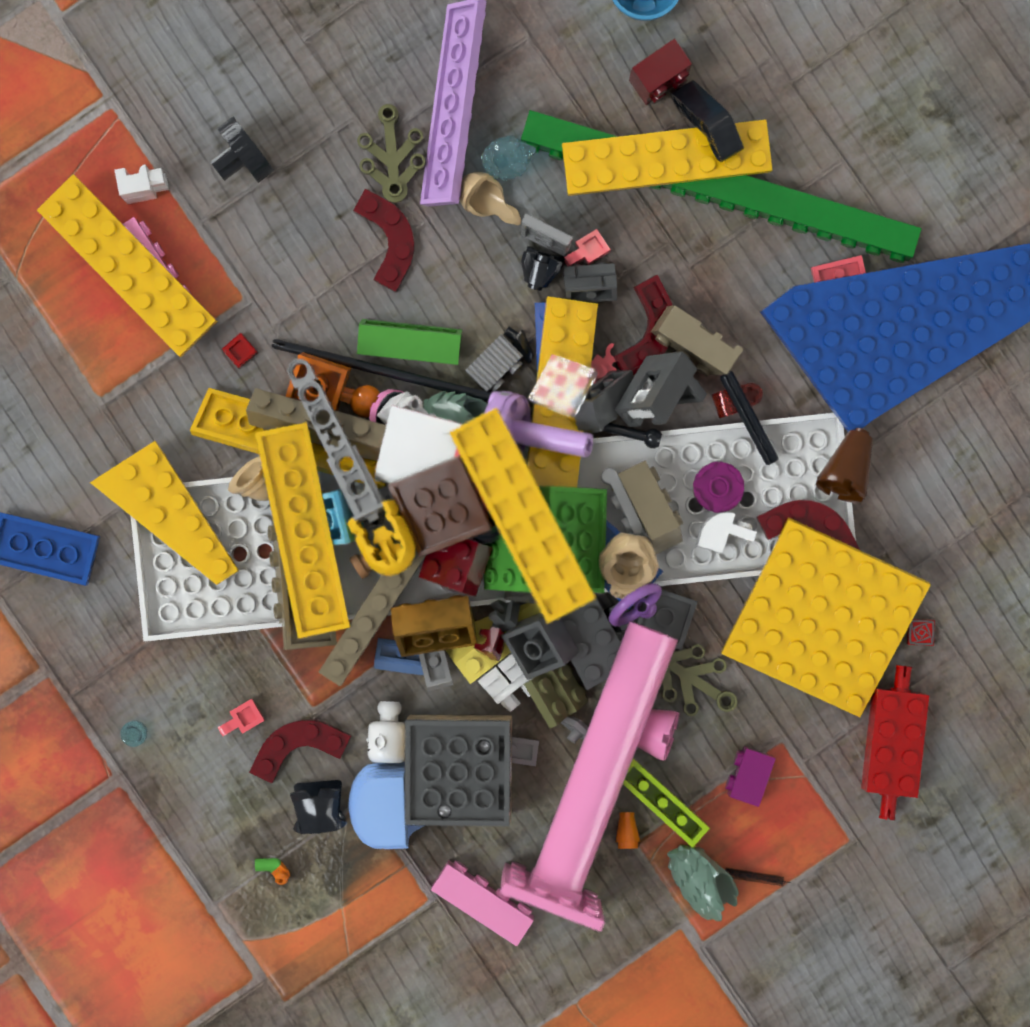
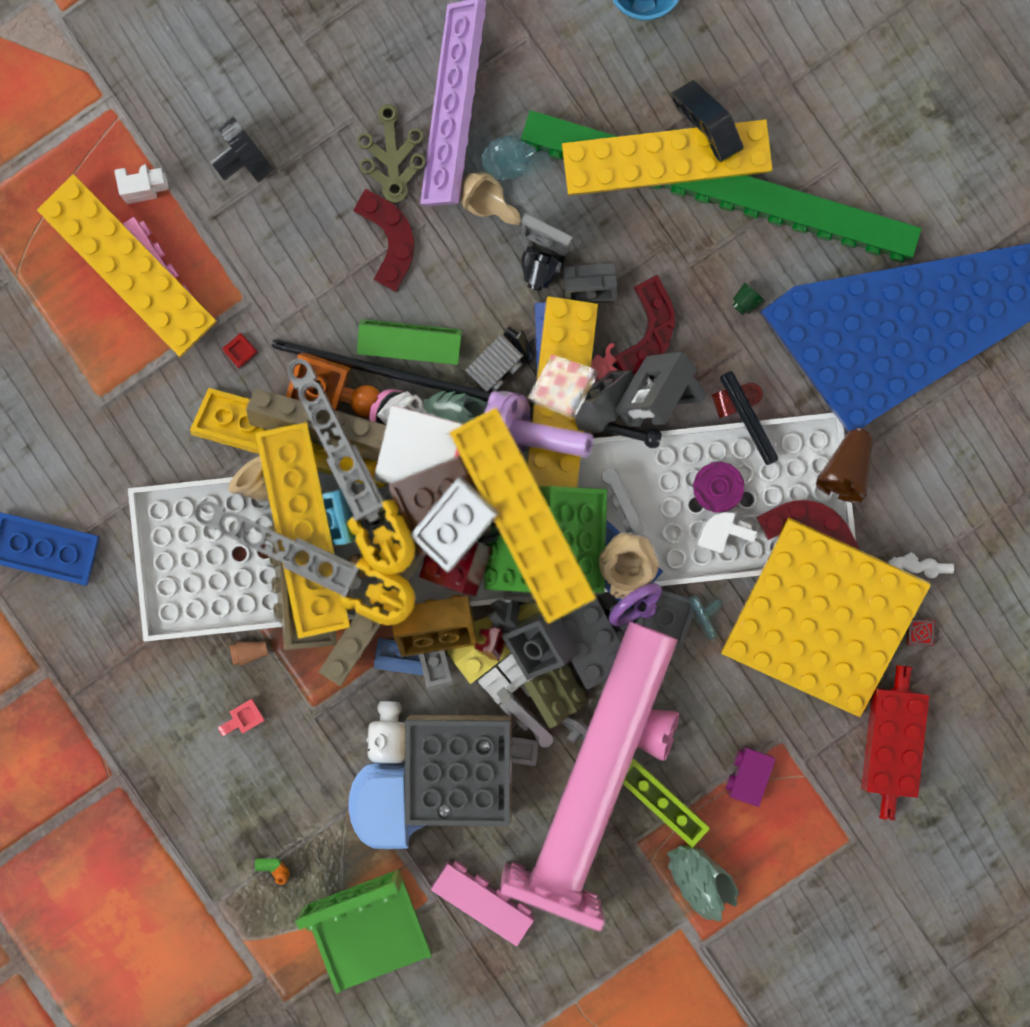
yellow wing [90,441,239,585] -> none
clear light blue tile [120,721,148,747] -> none
dark red plate [249,720,352,783] -> none
black piece [290,780,347,834] -> none
coral plate [564,229,611,267] -> none
orange cone [615,812,641,849] -> none
dark tan wedge [618,460,683,555] -> none
dark red brick [629,38,692,105] -> none
dark tan wedge [651,305,744,376] -> none
olive plant [662,644,737,716] -> none
black piece [725,867,791,886] -> none
coral plate [811,255,866,283] -> none
none -> light grey piece [194,501,415,625]
none -> nougat cone [229,641,268,666]
none -> bright green bracket [295,869,432,994]
none -> tile [411,477,500,572]
none -> light grey plate [496,687,553,748]
none -> clear light blue piece [689,595,722,640]
none -> dark green hat [732,282,765,315]
none -> white animal [888,552,954,579]

